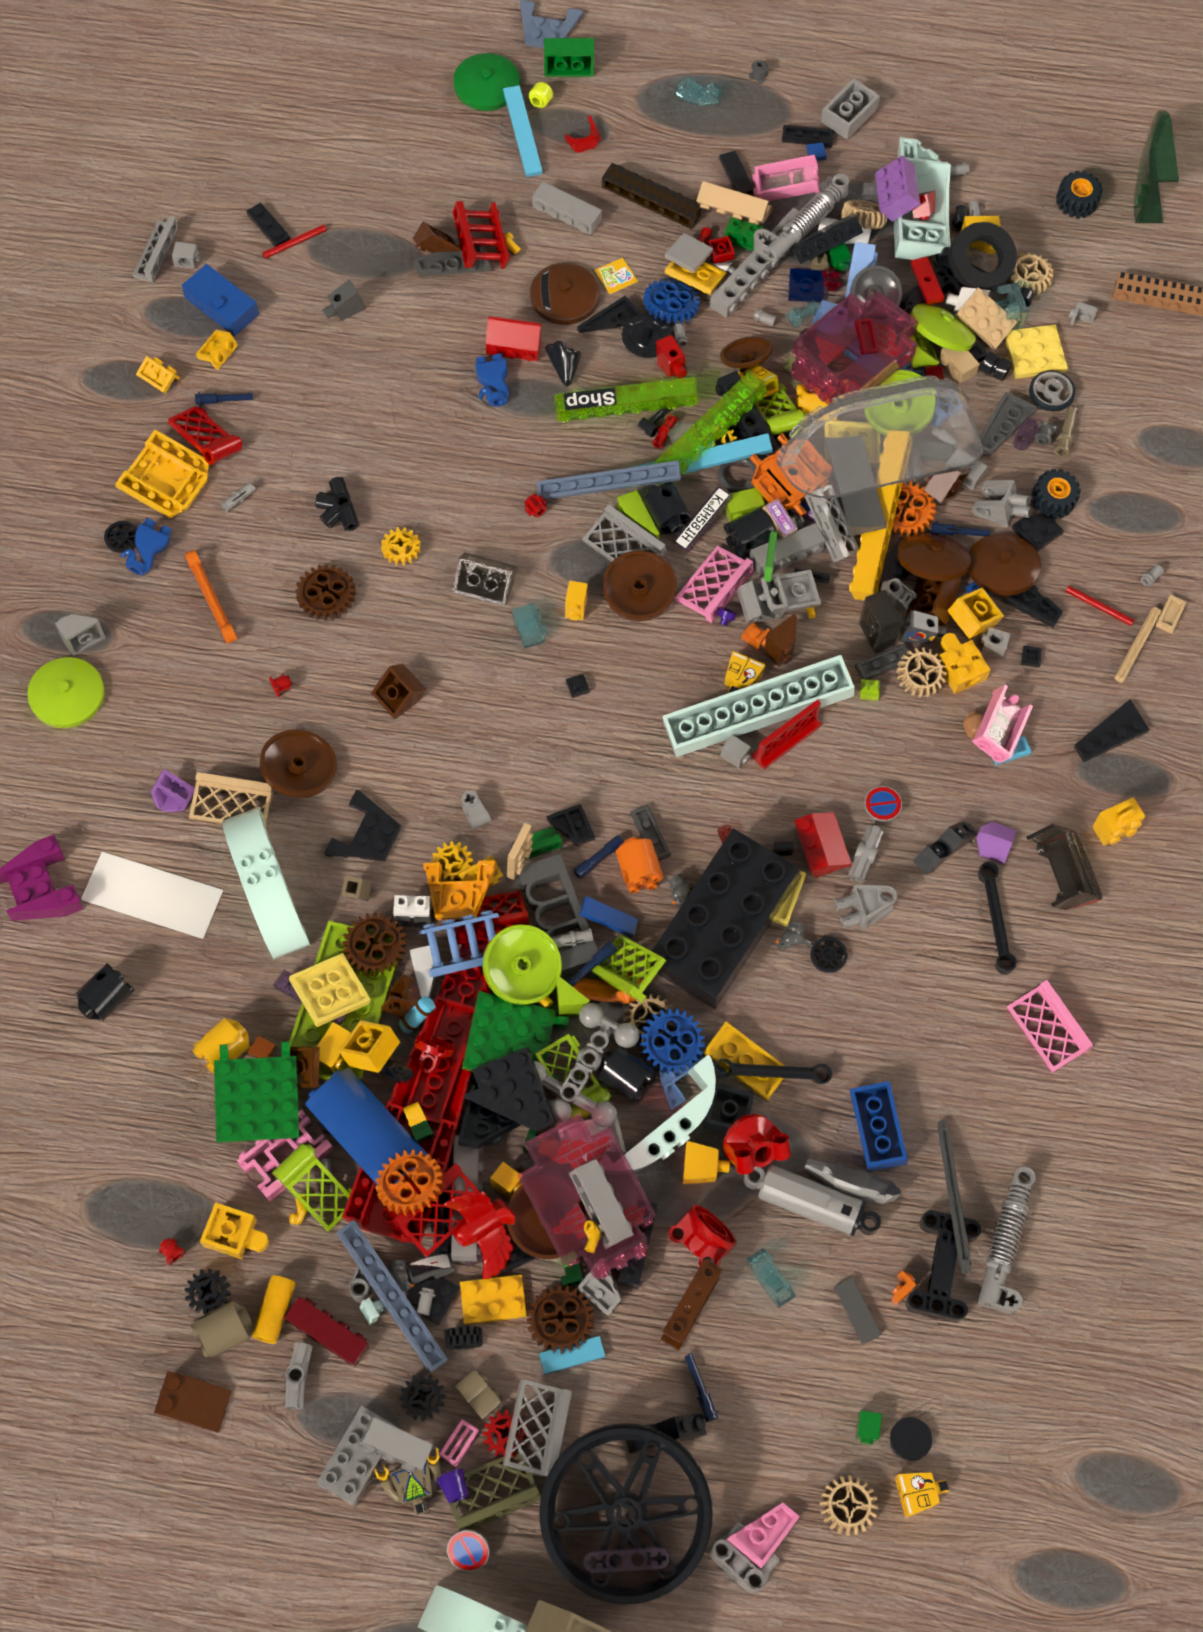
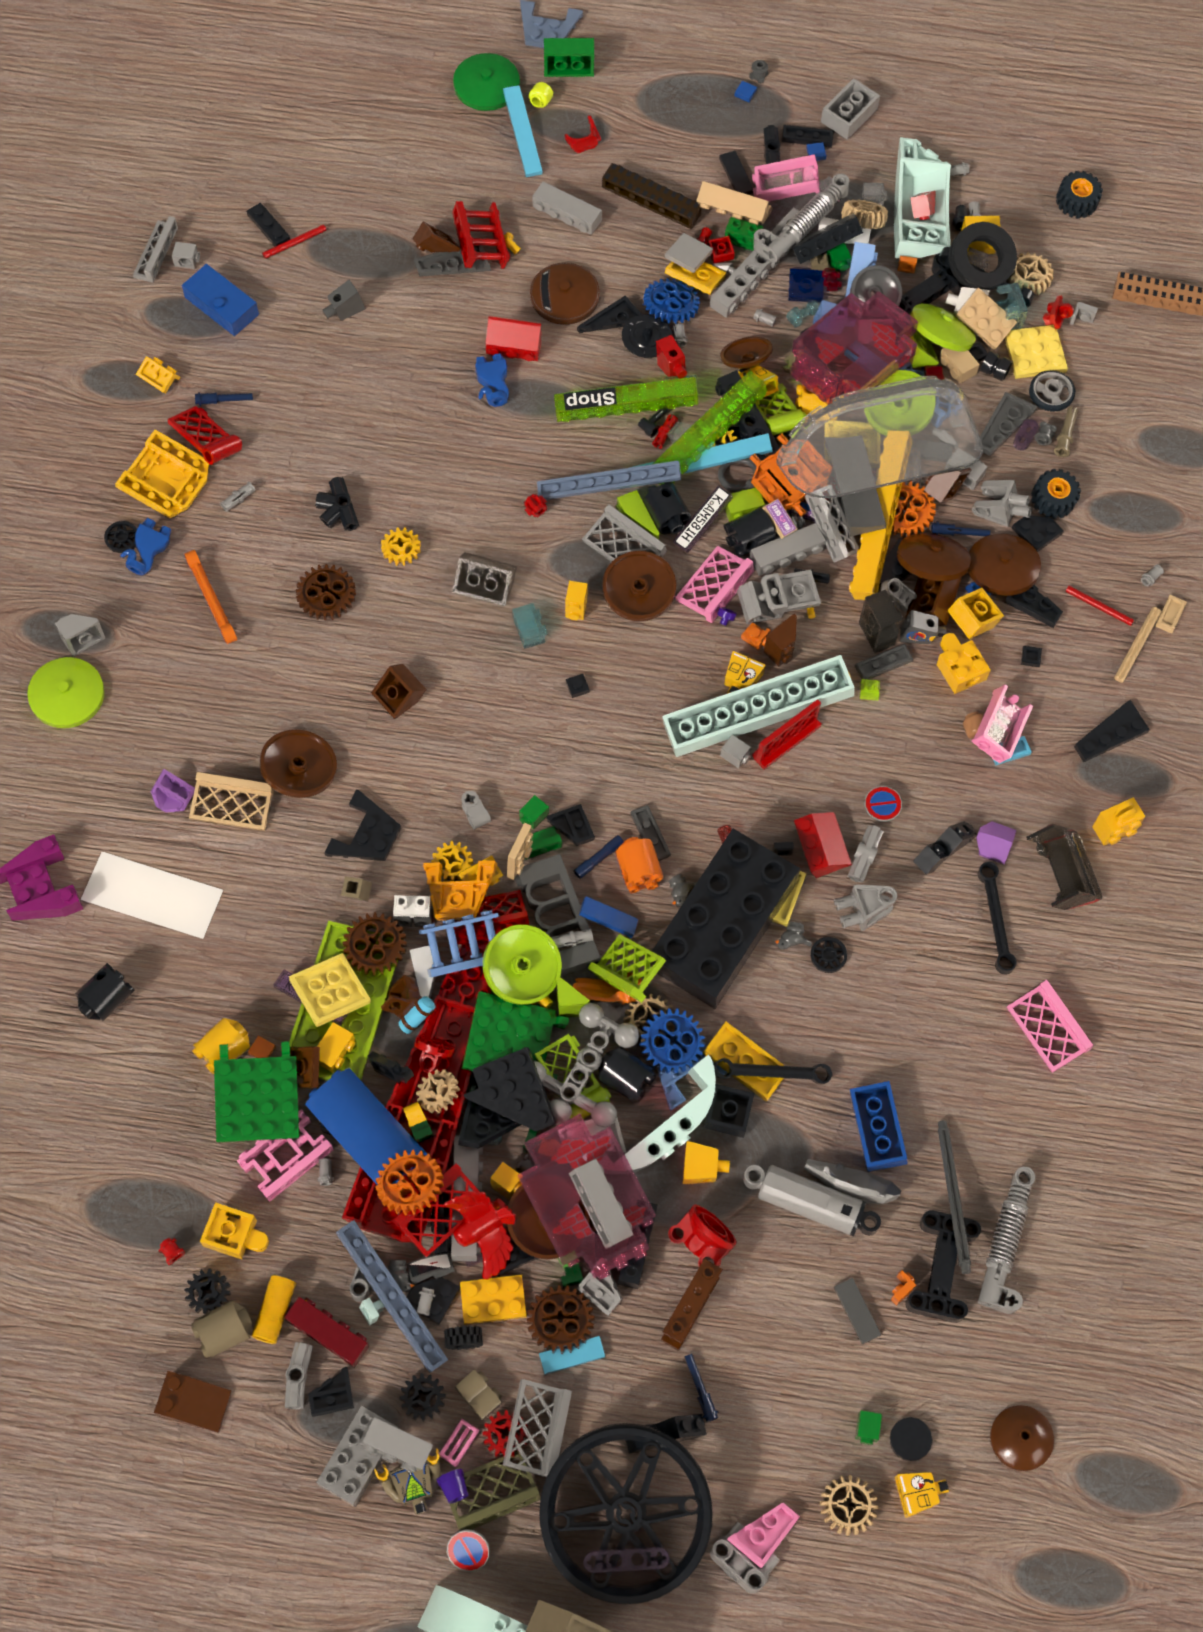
yellow bracket [195,330,238,369] -> none
light aqua slope [222,807,310,959] -> none
red brick [269,673,293,697] -> none
lime piece [272,1143,351,1232] -> none
yellow arm [289,1196,308,1225] -> none
yellow brick [339,1020,400,1073] -> none
black hat [545,341,581,386] -> none
dark blue pin [567,941,617,987] -> none
yellow arm [584,1220,601,1253] -> none
sticker [594,258,638,294] -> none
clear light blue brick [674,76,723,106] -> none
red piece [723,1114,791,1175] -> none
clear light blue brick [746,1248,796,1308] -> none
bright green tile [764,531,778,582] -> none
dark red tile [854,318,880,355] -> none
medium lavender brick [875,155,920,222] -> none
tan gear [896,647,947,698] -> none
red tile [910,257,945,305] -> none
light grey brick [980,627,1011,658] -> none
clear green windscreen [1133,110,1179,223] -> none
none -> black wing [308,1367,354,1417]
none -> tan gear [416,1069,460,1113]
none -> green brick [519,795,549,830]
none -> blue tile [734,81,757,102]
none -> black piece [763,125,780,164]
none -> orange tile [897,256,917,273]
none -> reddish brown dish [990,1405,1054,1471]
none -> red hips [1043,295,1074,329]

